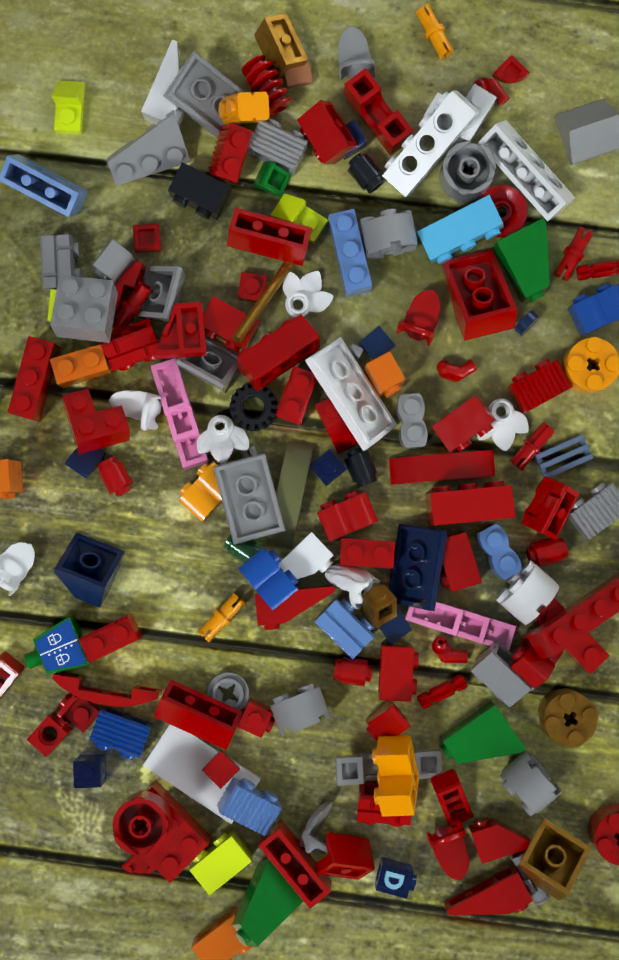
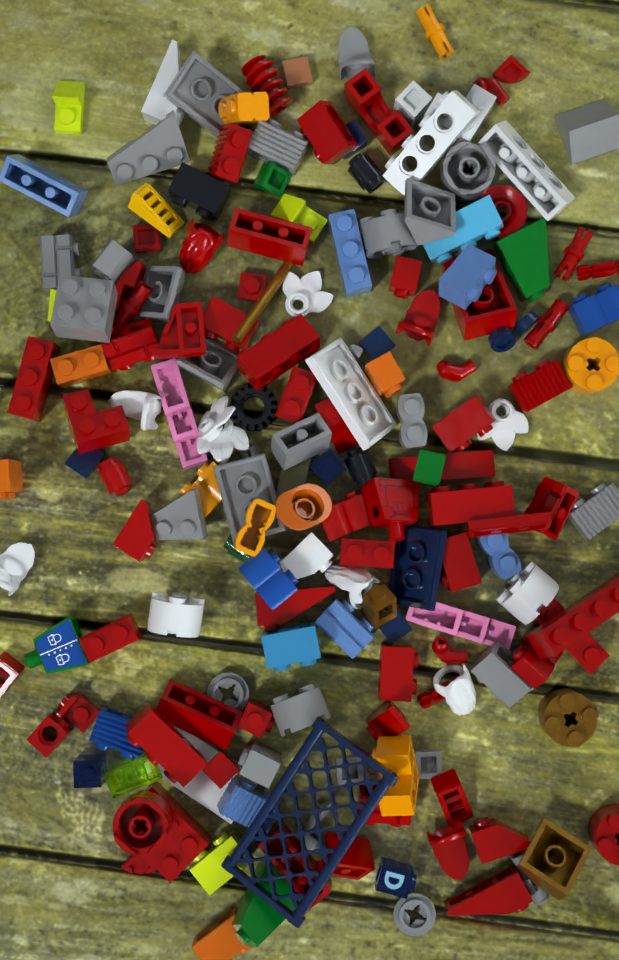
red slope [53,671,162,707] -> none
dark blue slope [54,532,125,608] -> none
light orange pin [198,592,246,642] -> none
pearl gold panel [254,13,308,80] -> none
red brick [333,657,372,687] -> none
green slope [440,701,526,764] -> none
light grey brick [500,750,562,816] -> none
red axle [509,422,554,471] -> none
red brick [526,538,568,567] -> none
sand blue tile [534,434,594,478] -> none
none -> clear neon green slope [103,756,163,799]
none -> red slope [112,500,157,562]
none -> red brick [125,702,207,787]
none -> yellow slope [128,182,185,238]
none -> white brick [147,592,205,638]
none -> light grey wing [151,487,208,540]
none -> red piece [179,219,225,274]
none -> white plate [198,396,236,442]
none -> dark blue door [221,717,399,928]
none -> light orange brick [234,498,276,557]
none -> light grey brick [238,739,282,789]
none -> dark azure brick [261,621,321,672]
none -> light grey brick [270,413,332,470]
none -> orange piece [275,483,332,531]
none -> red torso [362,478,419,542]
none -> red brick [388,256,423,299]
none -> white brick [393,80,433,127]
none -> light grey gear [393,891,436,936]
none -> light grey slope [404,178,456,246]
none -> green slope [413,449,446,487]
none -> white piece [433,664,476,715]
none -> medium blue brick [438,244,497,310]
none -> red tile [467,512,552,538]
none -> dark blue tile [488,327,516,352]
none -> red pin [523,299,569,350]

